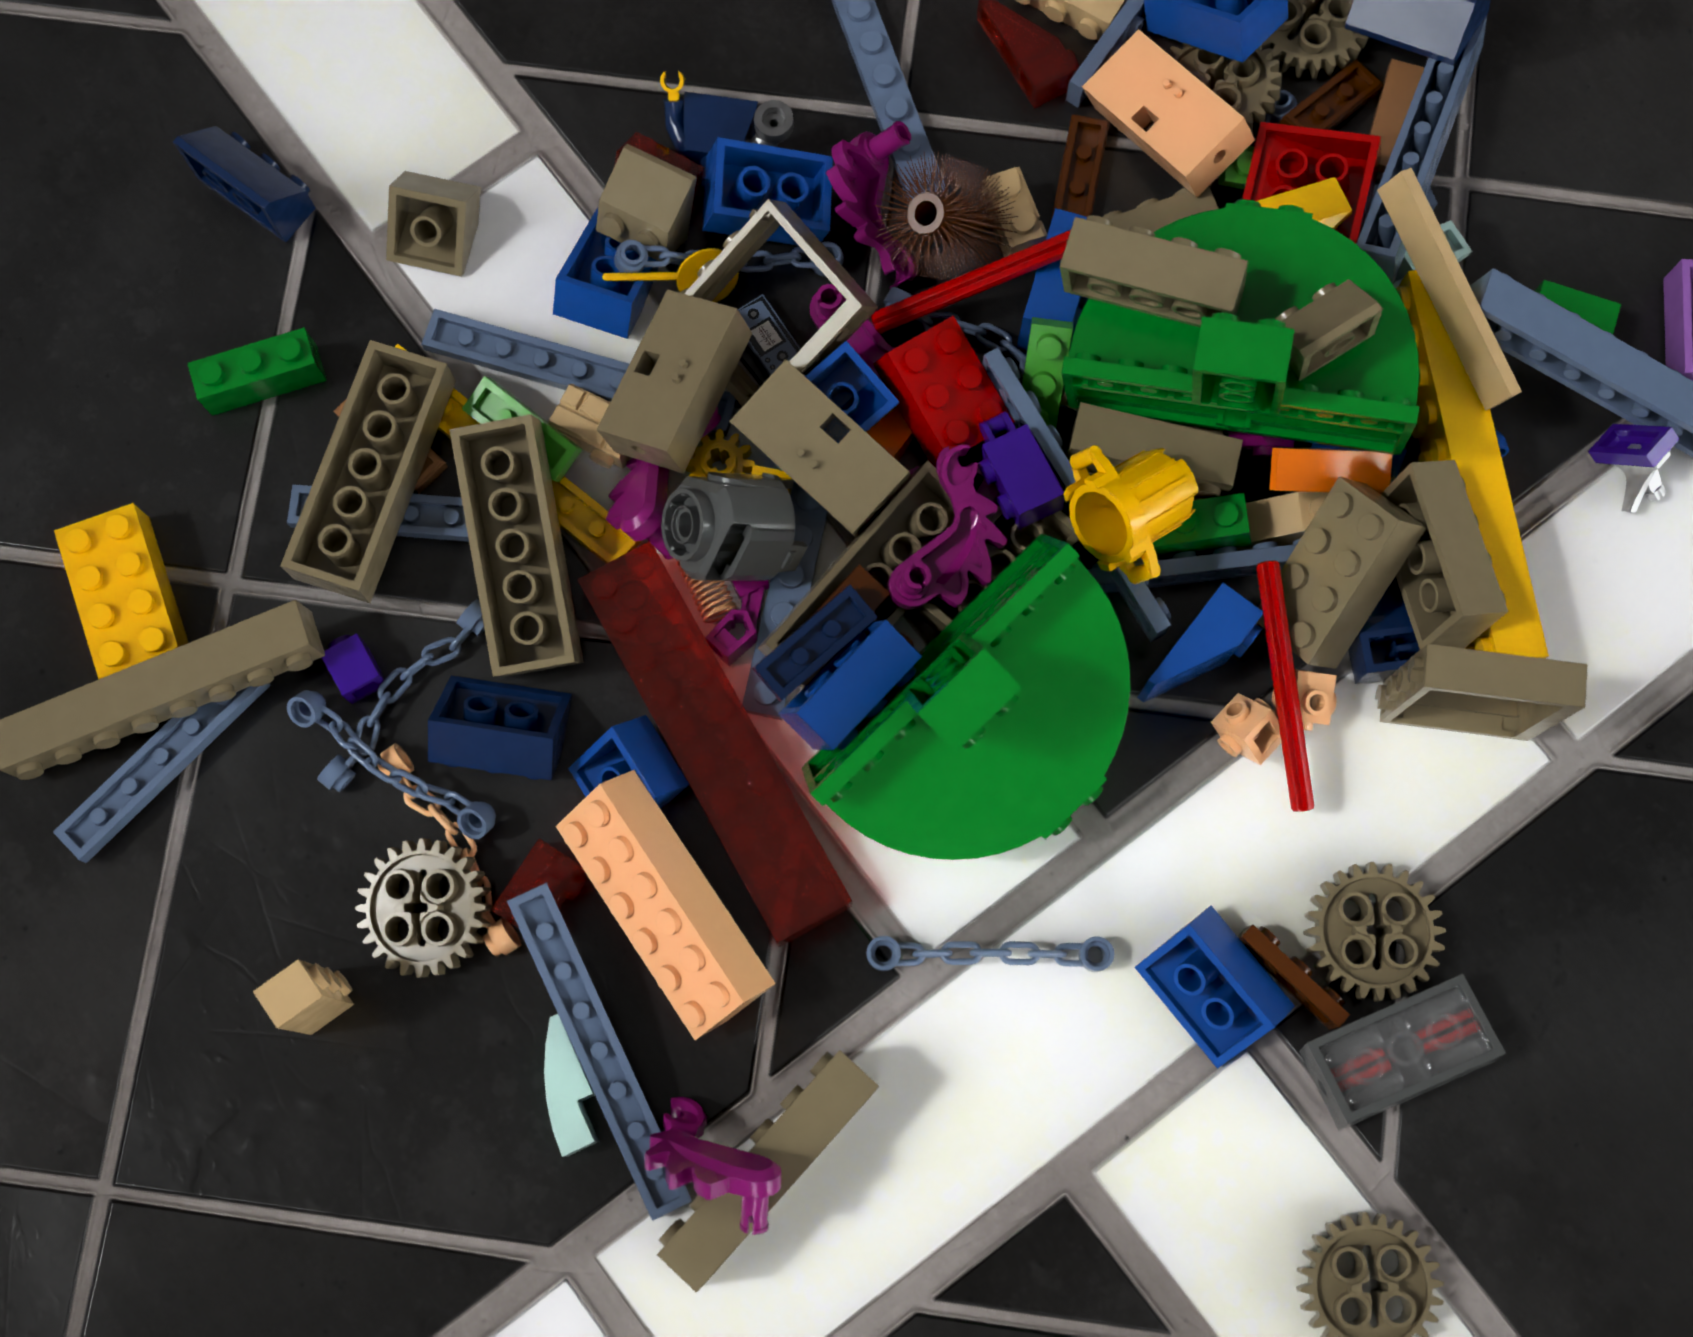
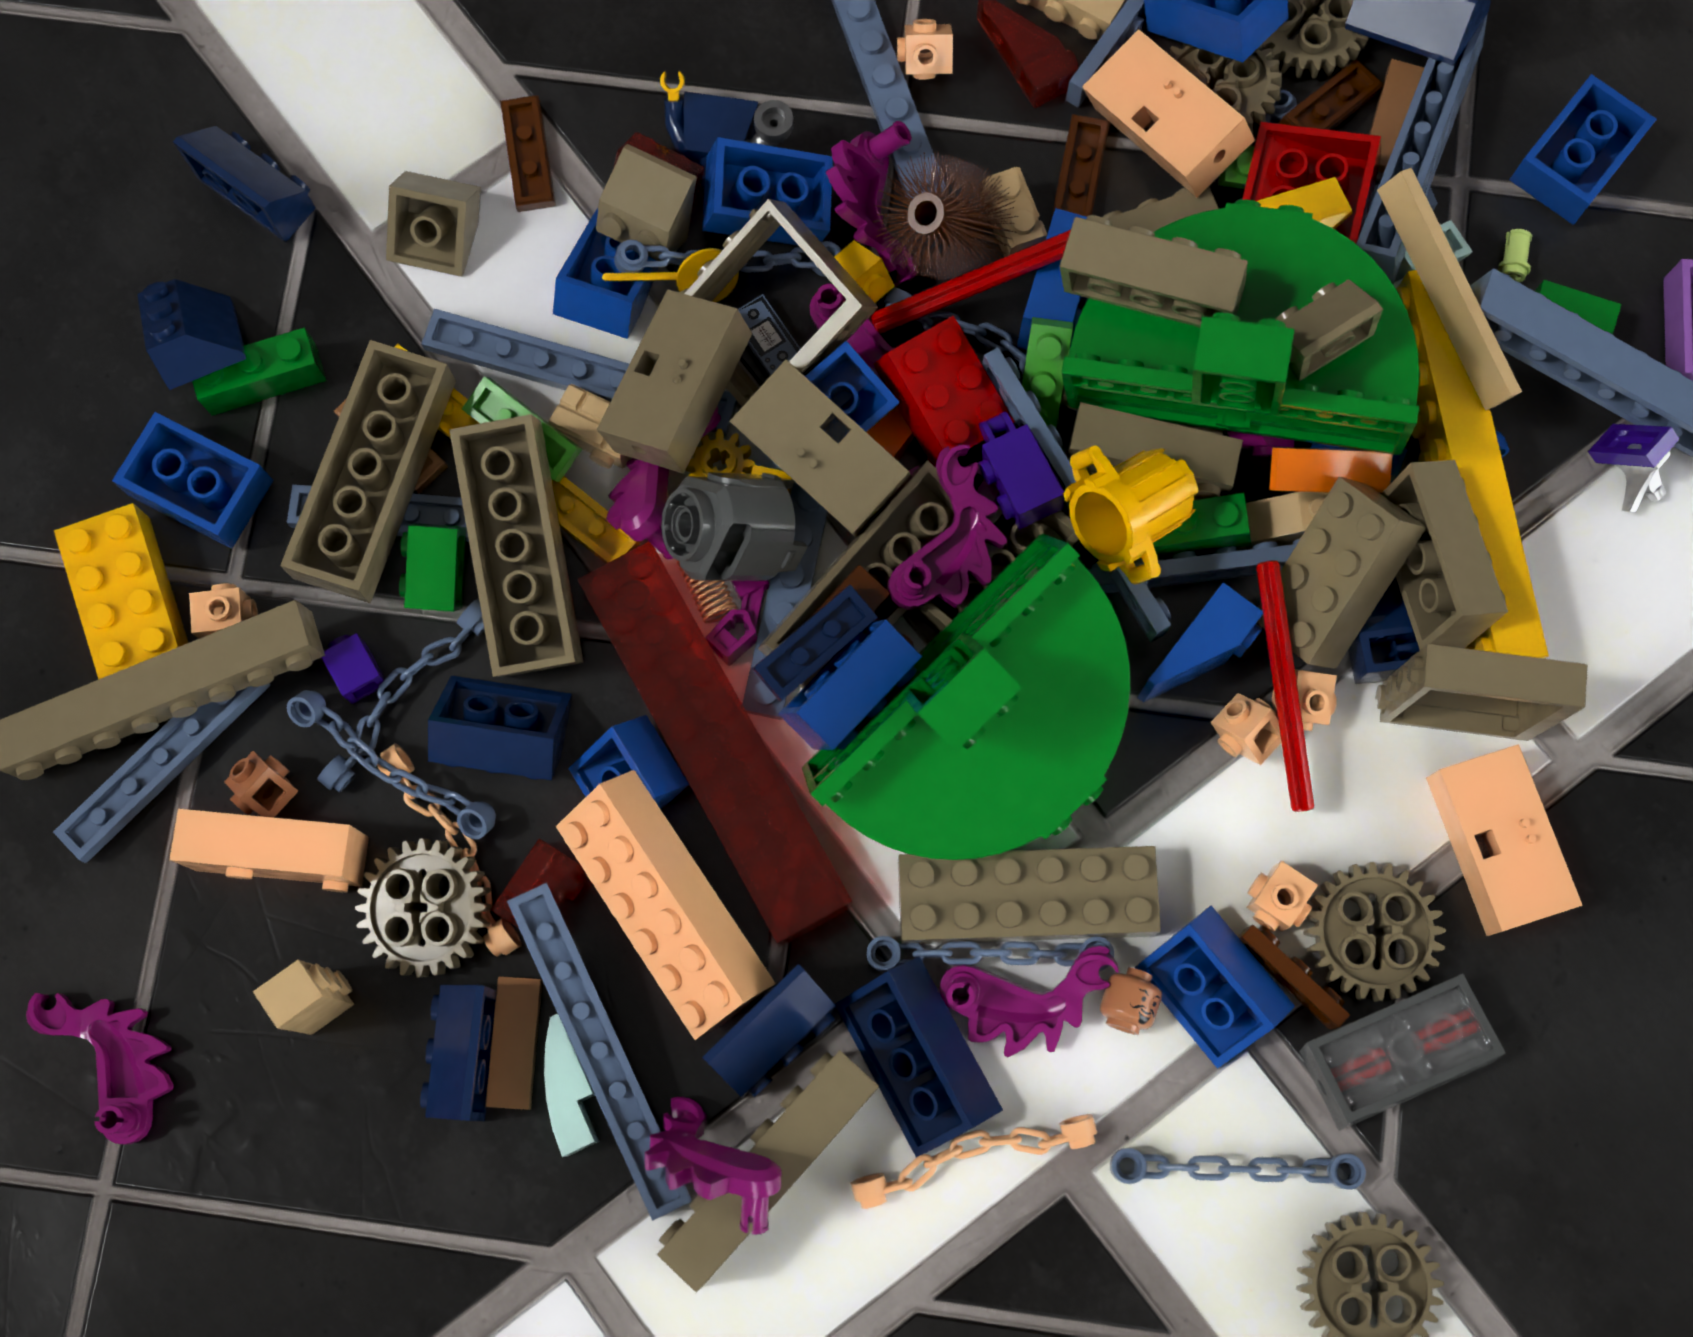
none -> magenta animal [26,993,174,1144]
none -> blue brick [112,412,274,549]
none -> dark blue slope [137,279,246,390]
none -> light nougat brick [169,809,369,893]
none -> light nougat brick [189,583,258,638]
none -> nougat brick [224,751,298,818]
none -> green brick [399,523,466,612]
none -> dark blue slope [420,985,497,1122]
none -> medium nougat tile [486,977,543,1110]
none -> reddish brown tile [500,95,556,212]
none -> dark blue slope [702,964,836,1098]
none -> yellow brick [834,240,895,303]
none -> dark blue slope [835,956,1003,1158]
none -> light nougat piece [851,1114,1097,1209]
none -> light nougat brick [897,19,953,80]
none -> dark tan brick [898,846,1161,944]
none -> magenta animal [939,945,1119,1058]
none -> nougat head [1100,968,1162,1035]
none -> sand blue piece [1110,1148,1366,1190]
none -> light nougat brick [1246,861,1318,932]
none -> light nougat brick [1426,744,1583,936]
none -> yellowish green pin [1498,229,1532,282]
none -> blue brick [1509,74,1657,225]

